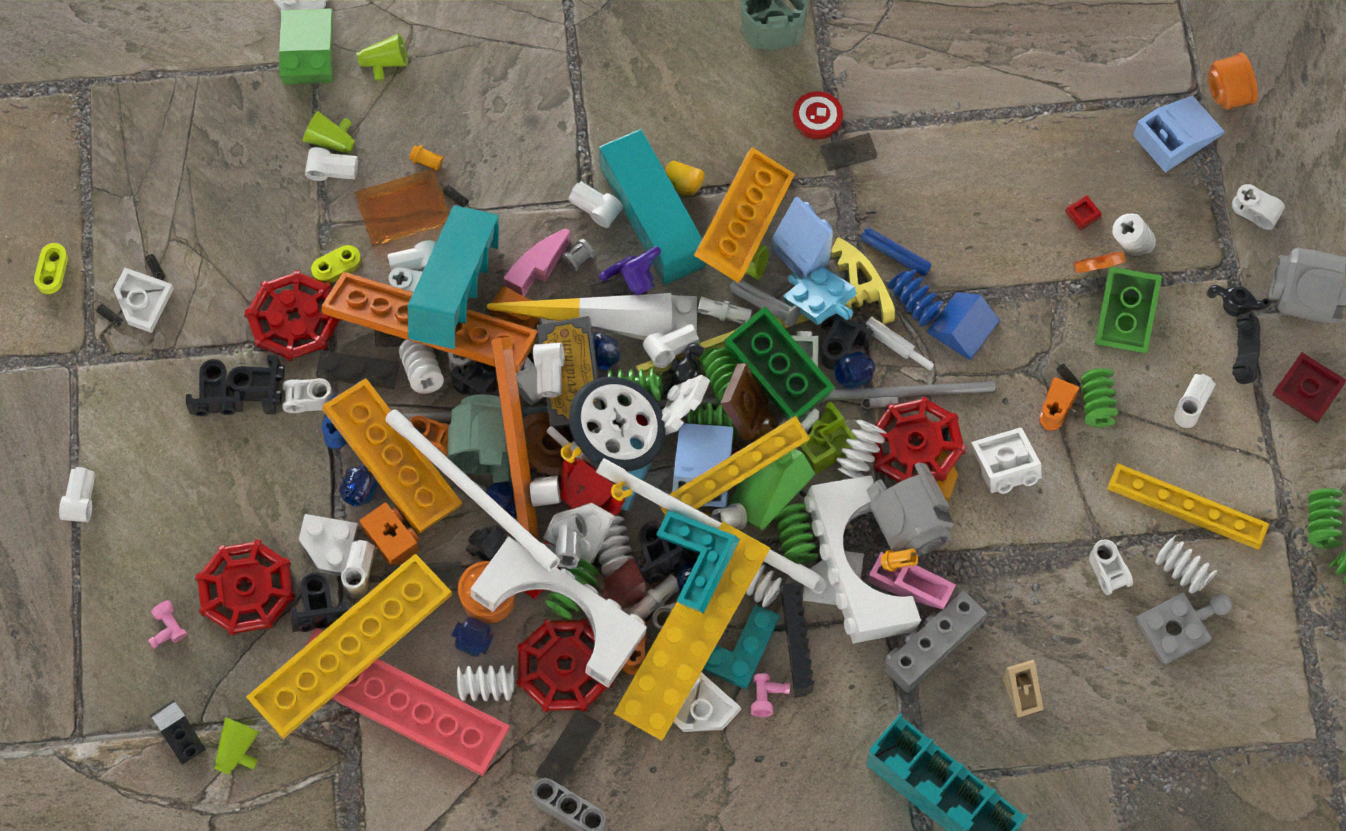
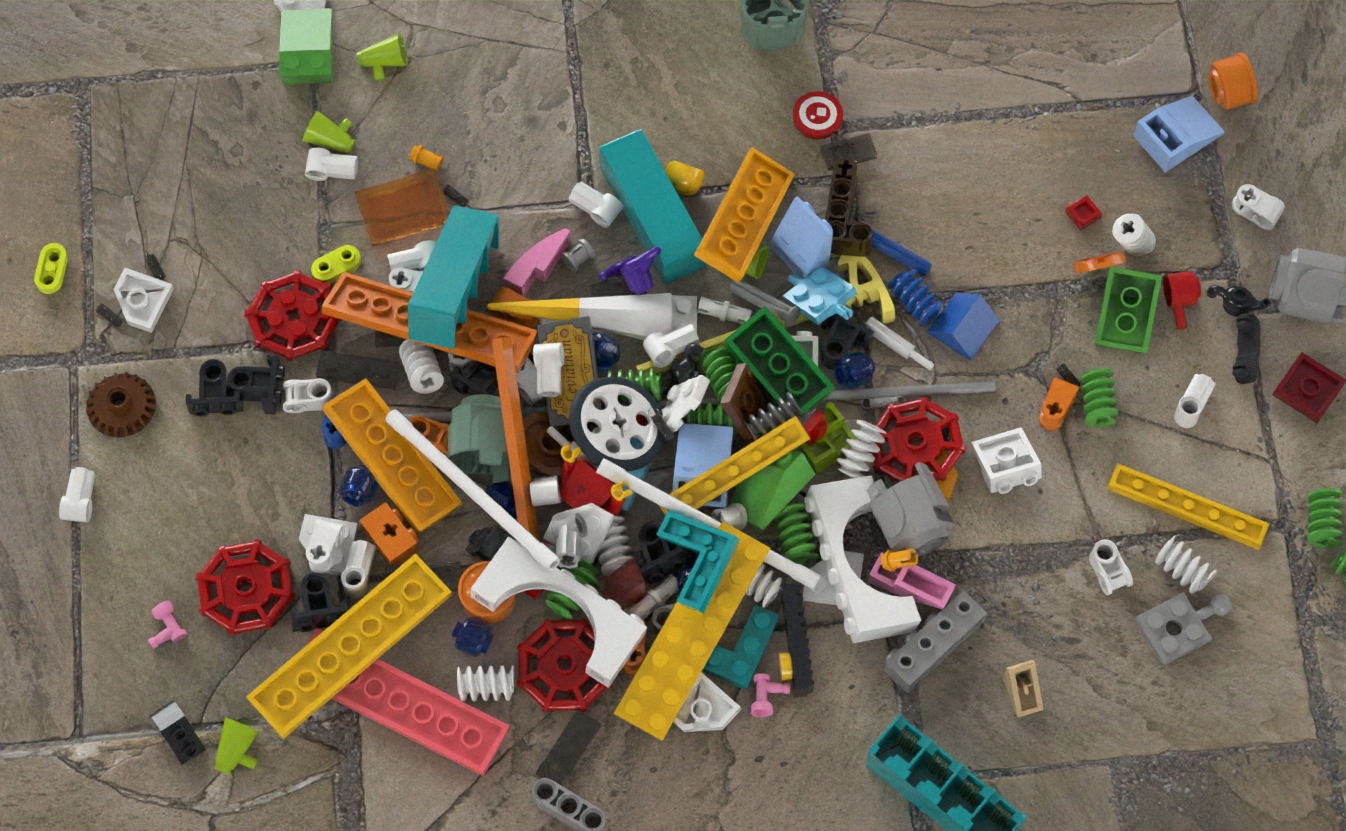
none -> reddish brown gear [86,372,156,438]
none -> white piece [306,518,345,574]
none -> clear smoke piece [648,407,677,447]
none -> dark grey piece [744,392,805,441]
none -> yellow tile [778,652,793,681]
none -> red plate [803,409,827,447]
none -> dark brown beam [825,157,873,257]
none -> red piece [1163,271,1201,330]

